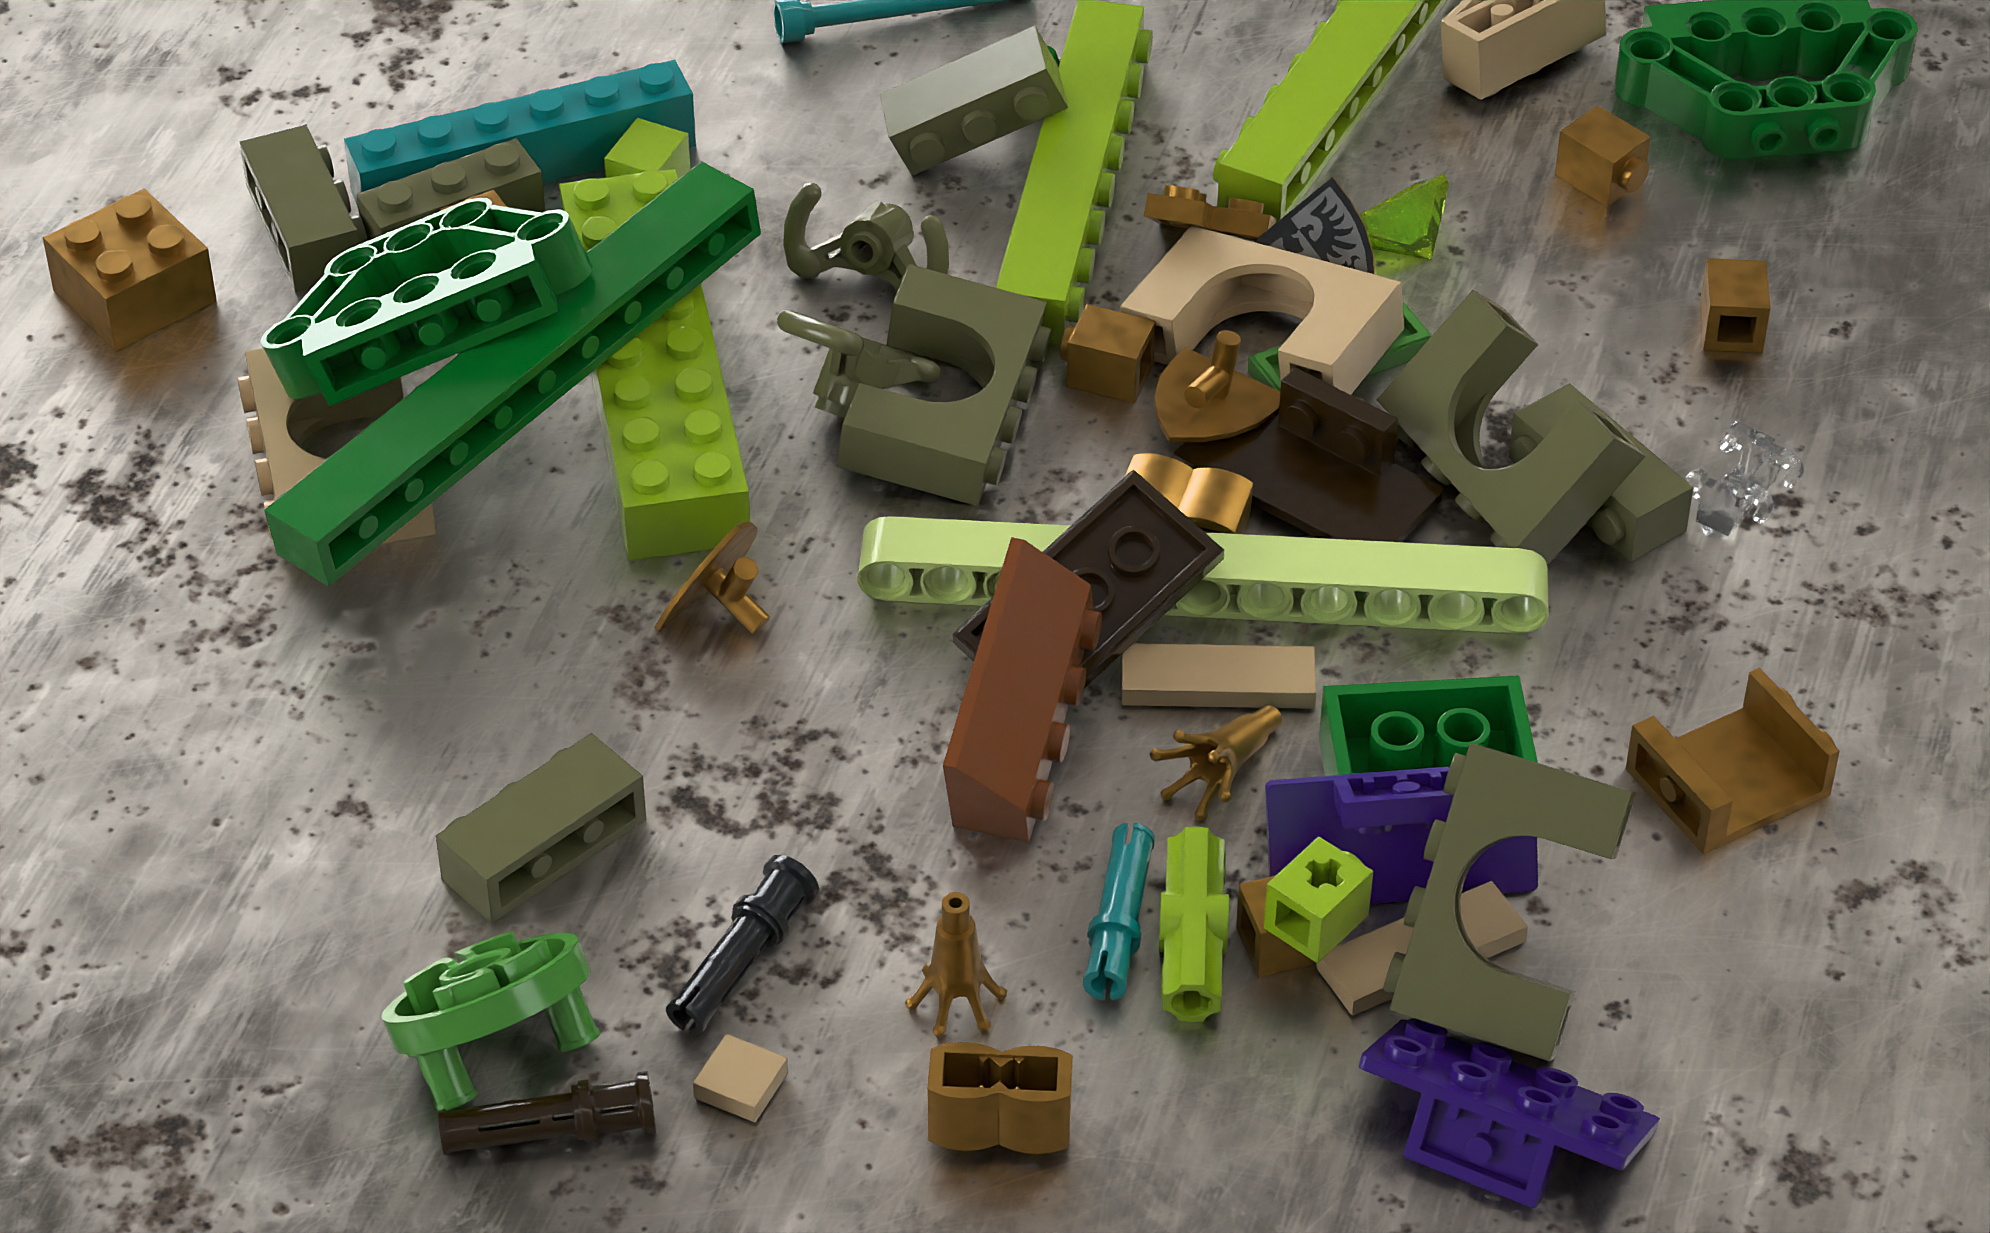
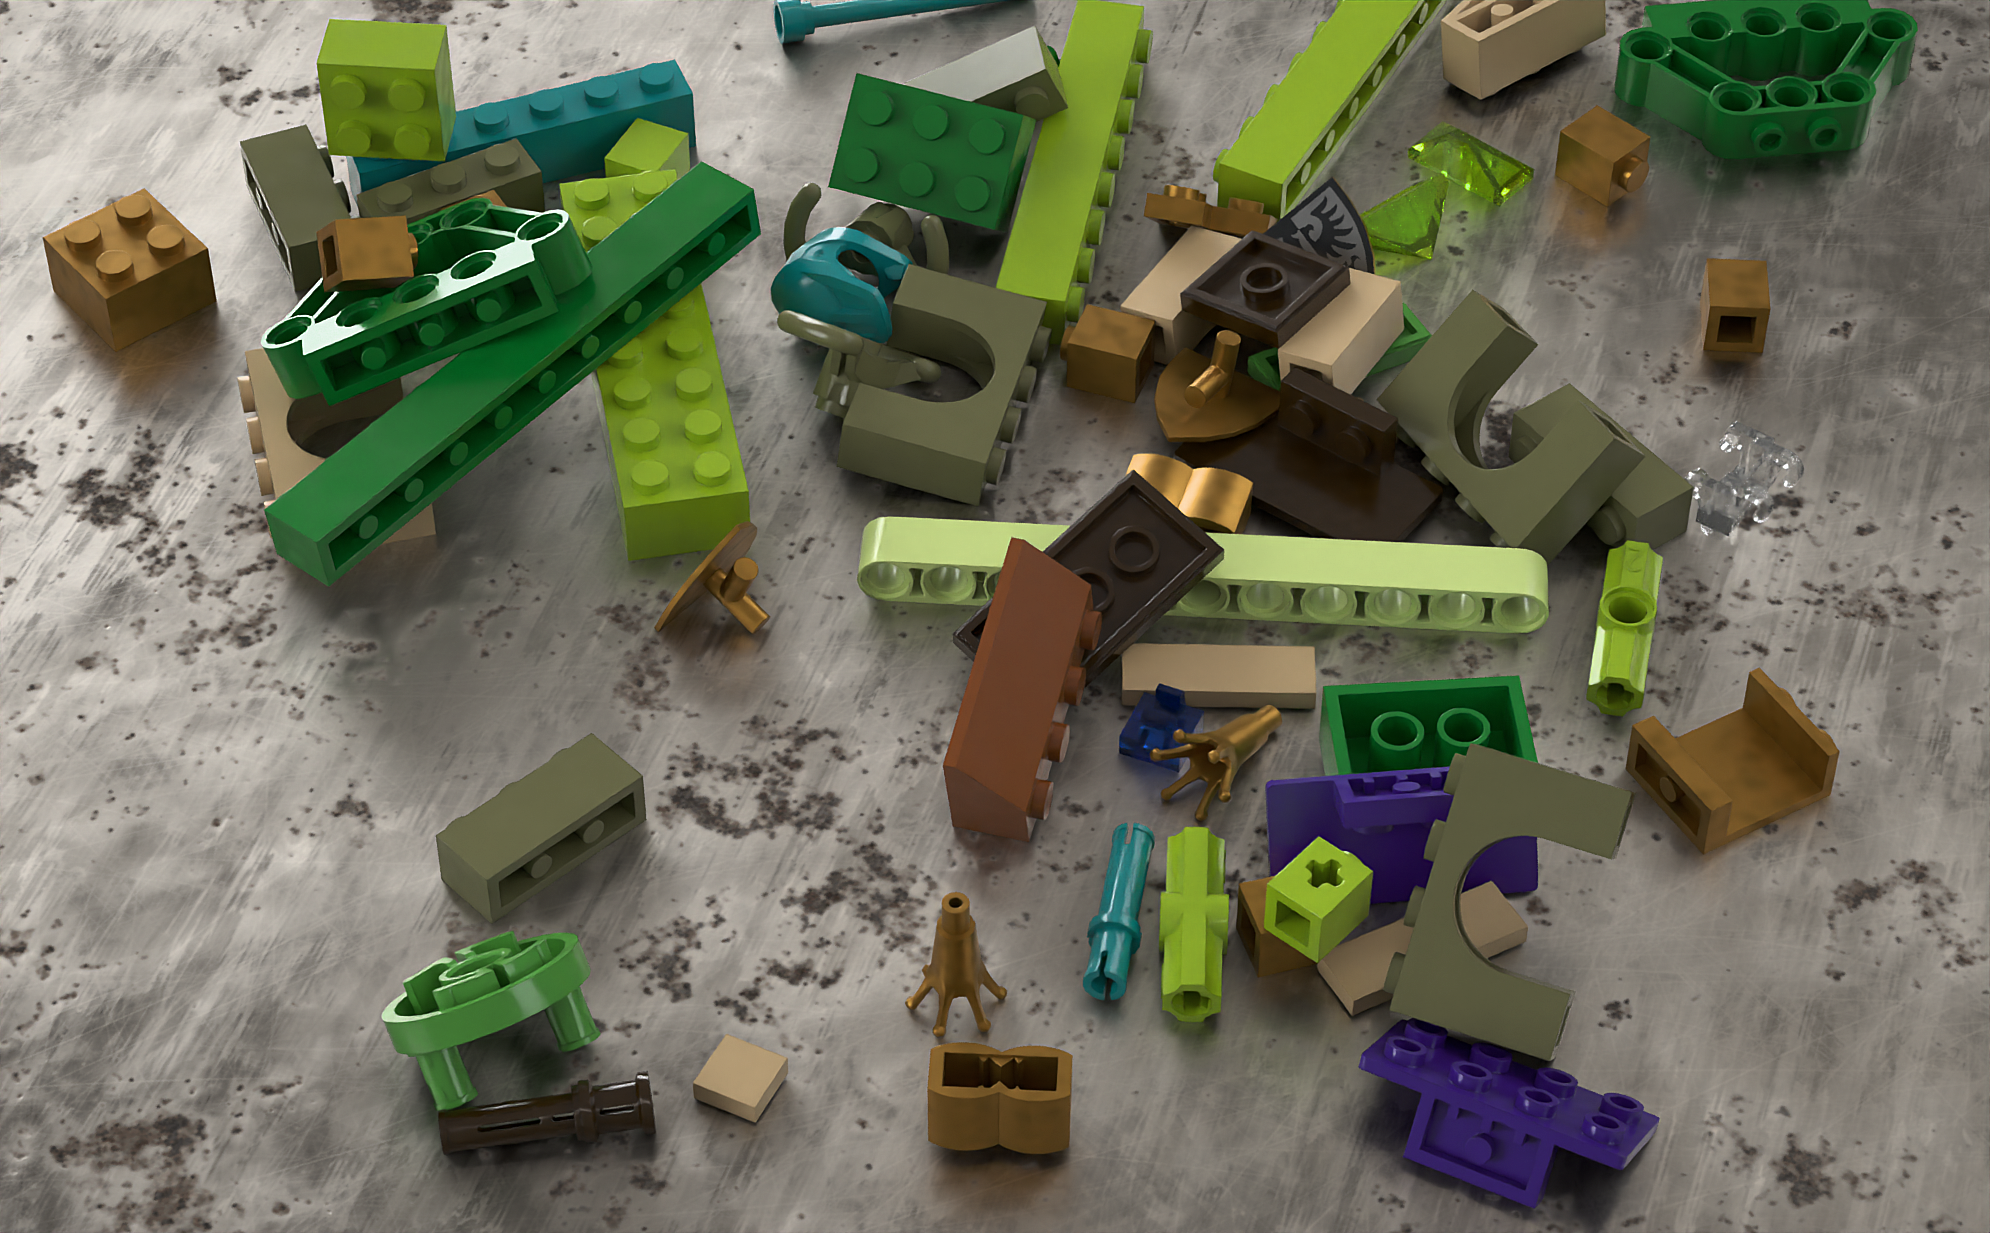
black pin [666,855,819,1035] -> none
none -> lime brick [316,19,456,161]
none -> pearl gold brick [316,215,418,292]
none -> teal helmet [770,227,913,343]
none -> green brick [828,73,1036,233]
none -> clear blue tile [1119,683,1204,773]
none -> dark brown tile [1180,230,1351,349]
none -> clear neon green slope [1408,121,1535,207]
none -> lime piece [1586,540,1663,717]

